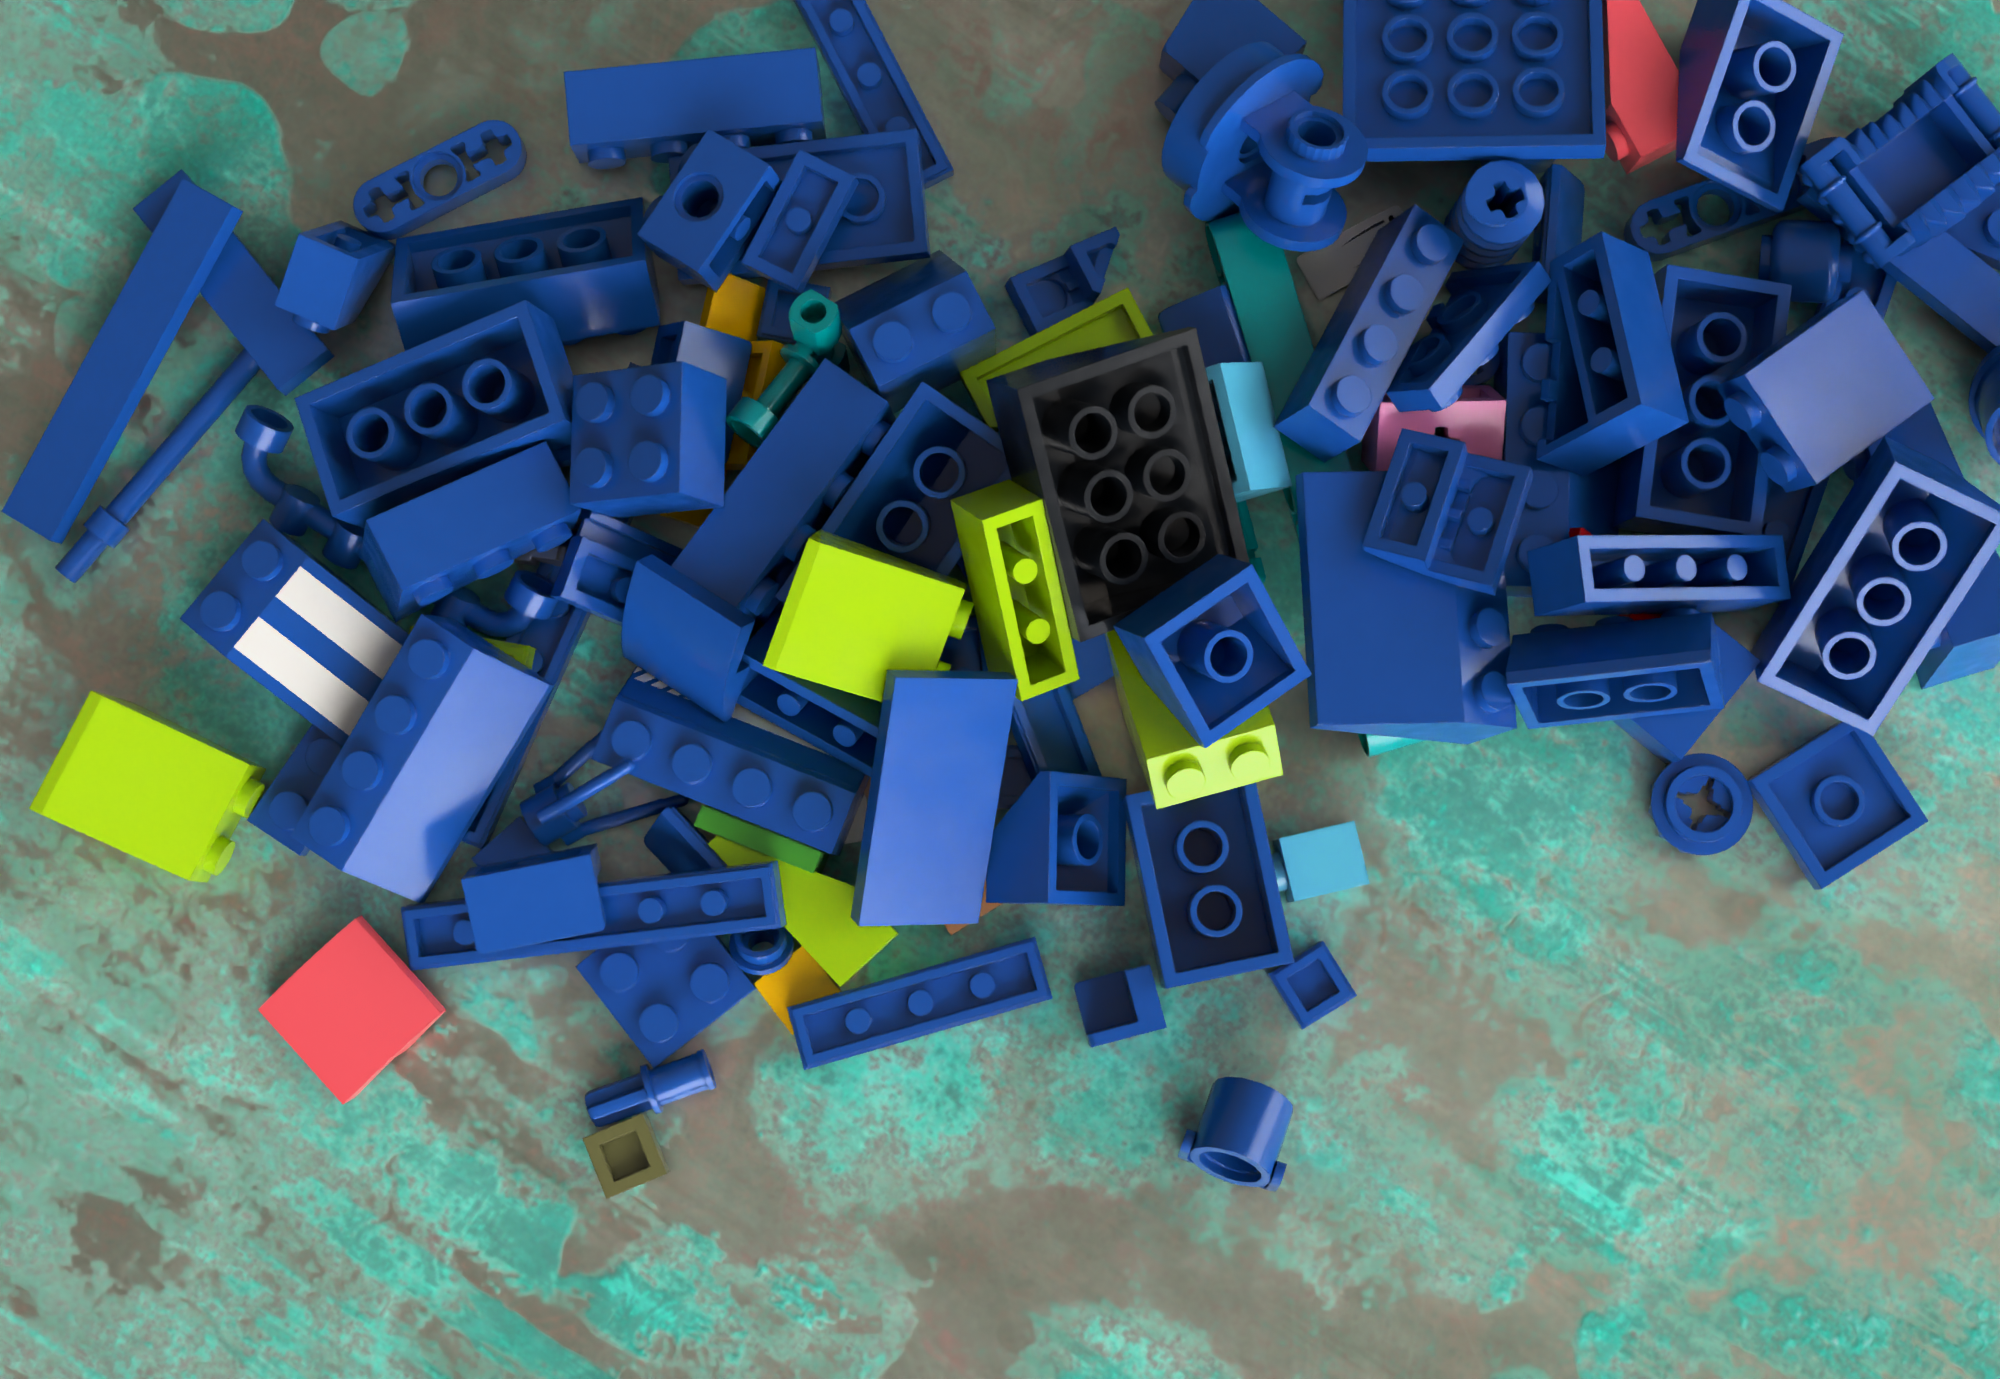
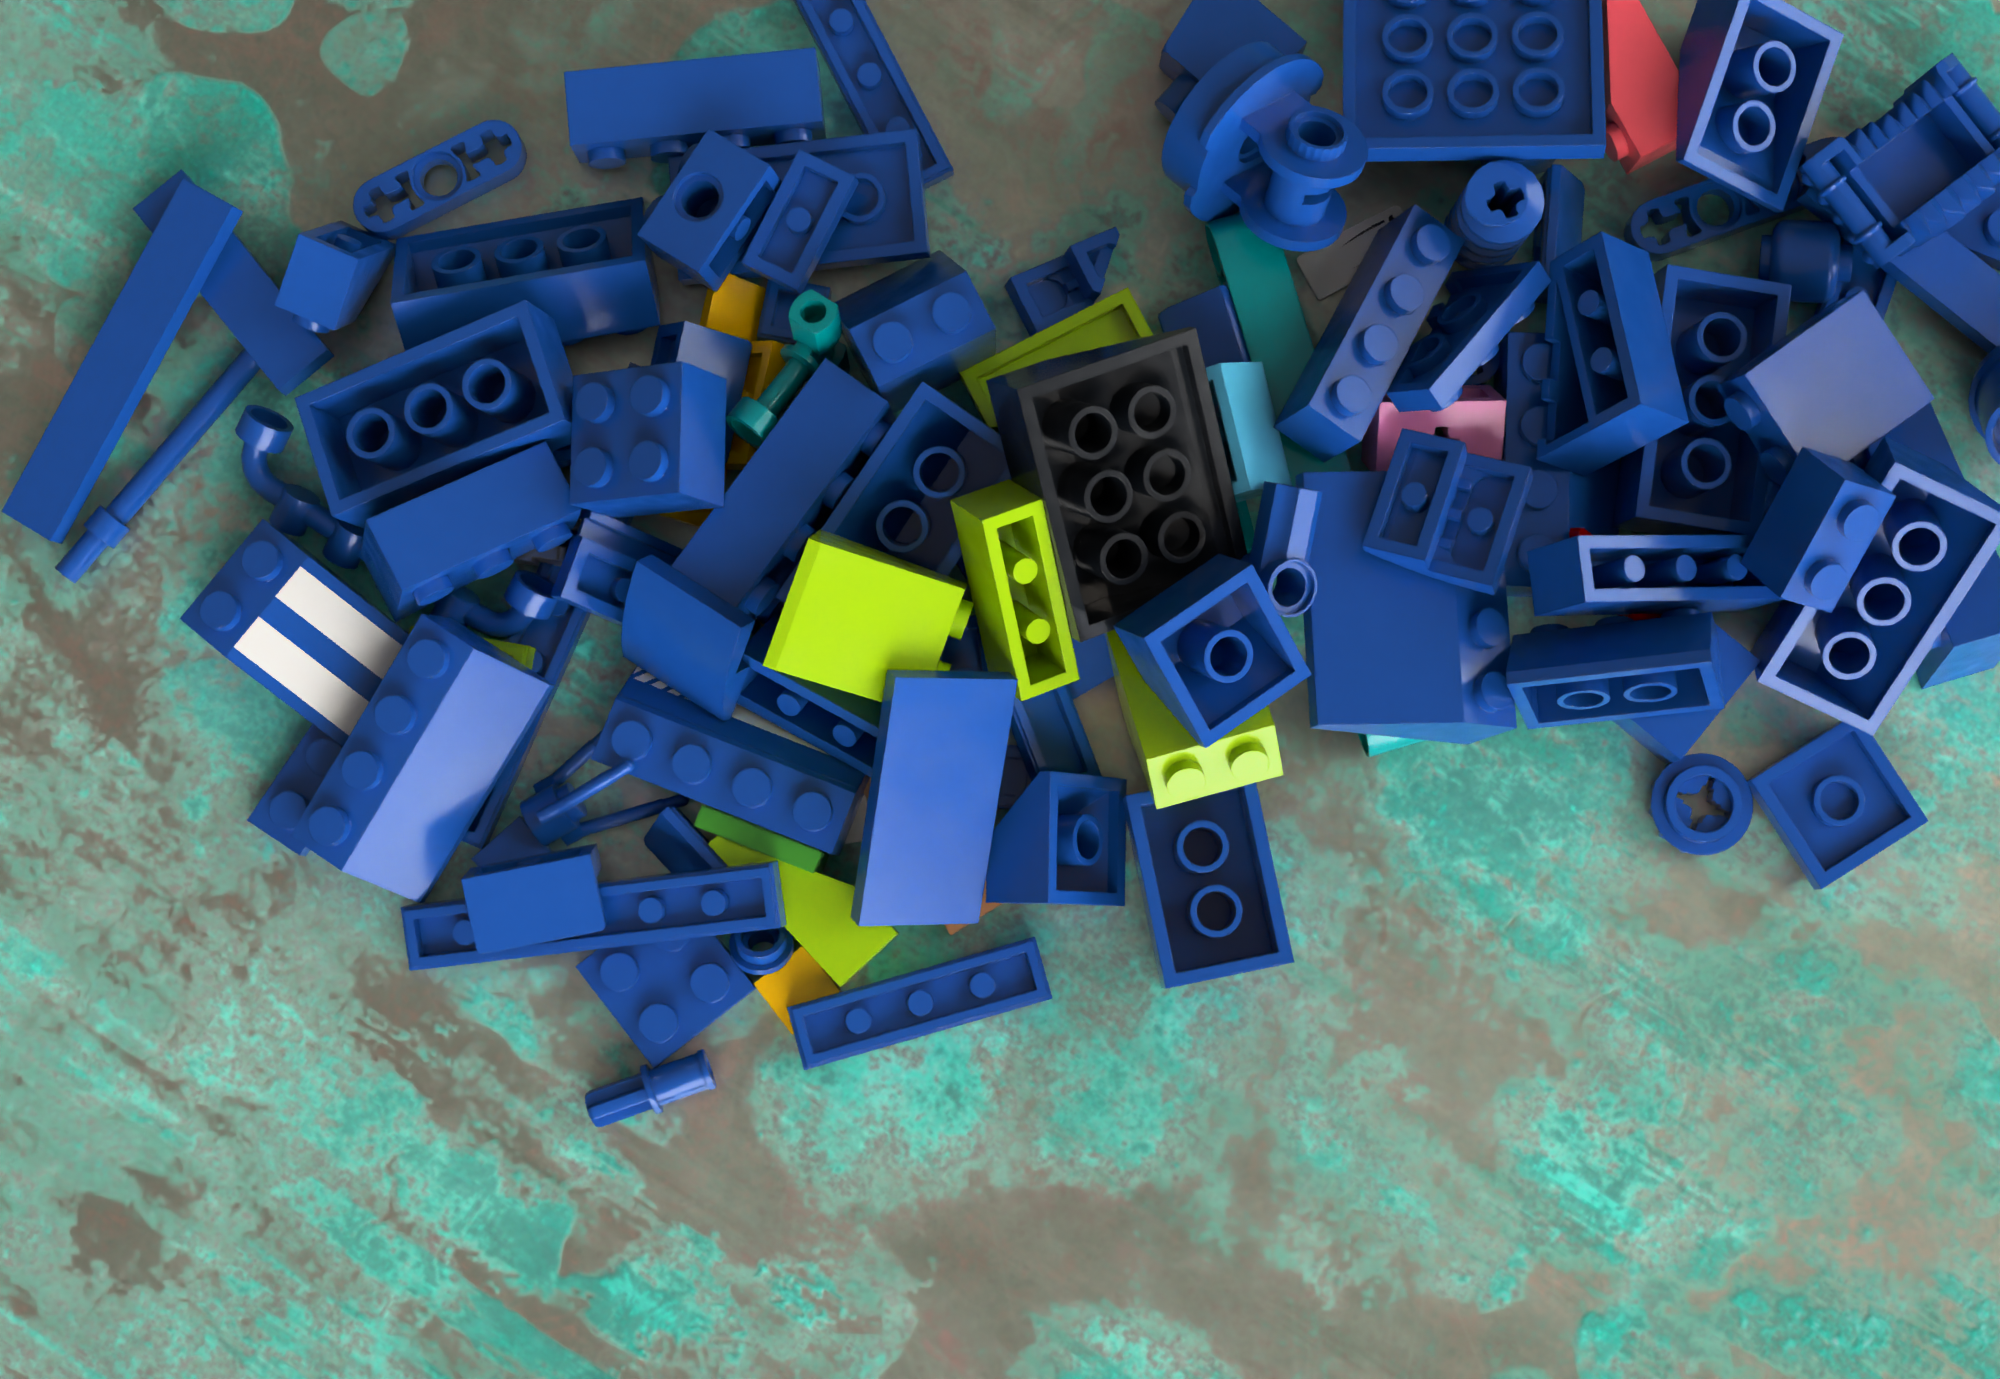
lime slope [29,690,266,882] -> none
coral slope [258,915,446,1105] -> none
olive plate [582,1112,670,1199] -> none
blue panel [1074,964,1167,1047] -> none
blue piece [1178,1077,1293,1192] -> none
blue tile [1267,941,1357,1029] -> none
medium azure brick [1271,821,1370,903] -> none
none -> blue piece [1241,481,1323,618]
none -> blue brick [1740,447,1896,613]

